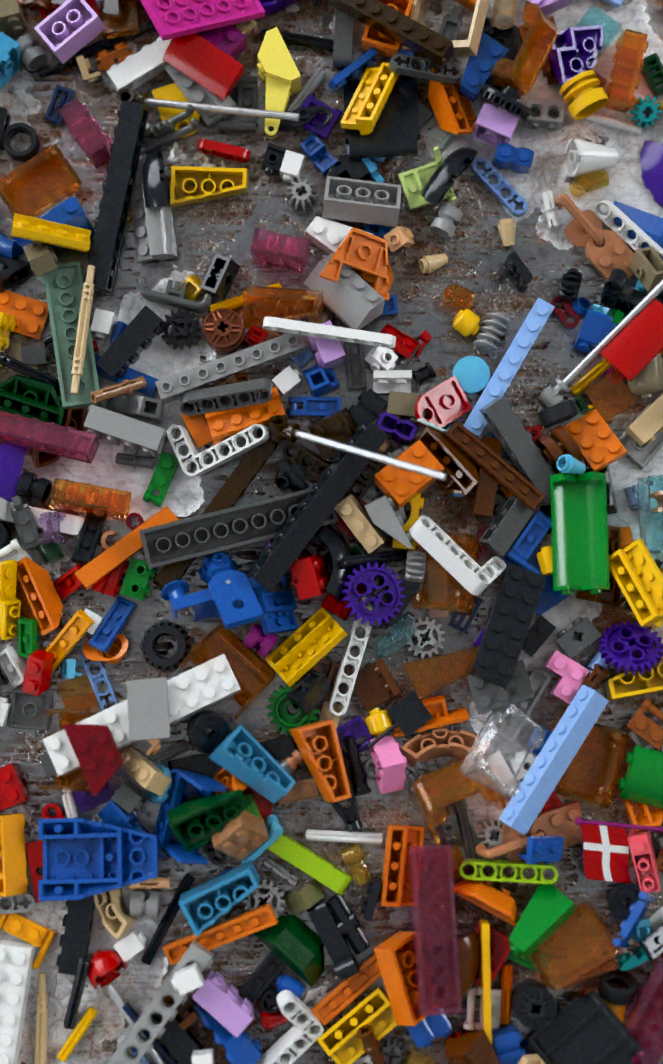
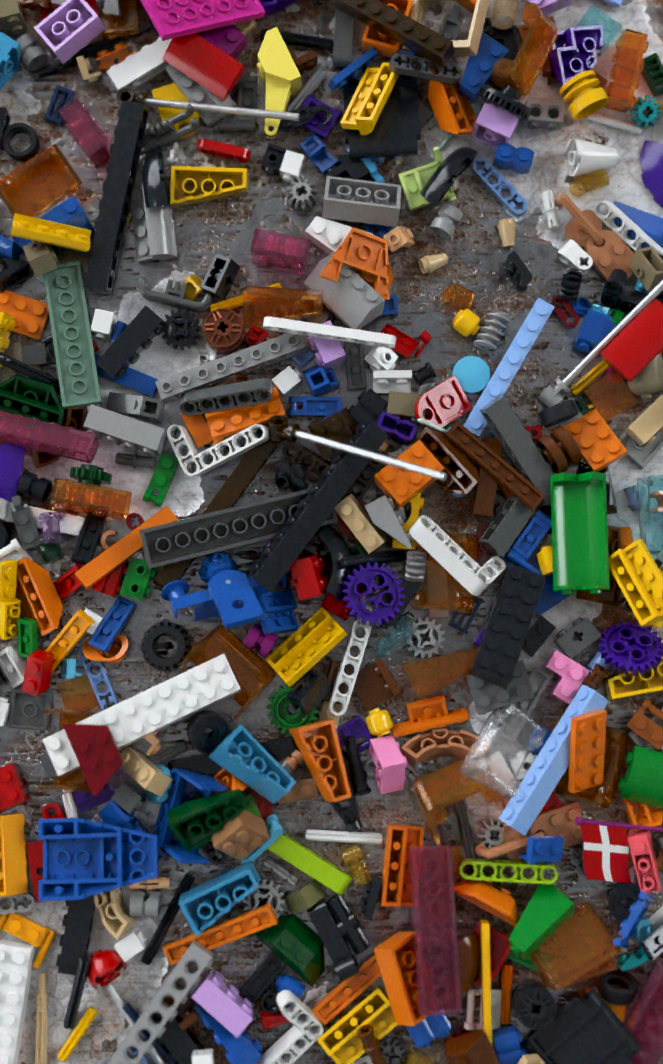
tan axle [70,265,95,395] -> none
medium nougat pin [90,376,147,404] -> none
light grey tile [126,677,171,741] -> none
white brick [171,962,204,996] -> none
black piece [367,691,433,748] -> none
medium azure cone [557,454,586,474] -> none
none -> dark green gear [69,464,112,488]
none -> reddish brown bracket [289,49,317,73]
none -> white piece [556,239,593,276]
none -> orange plate [568,709,607,793]

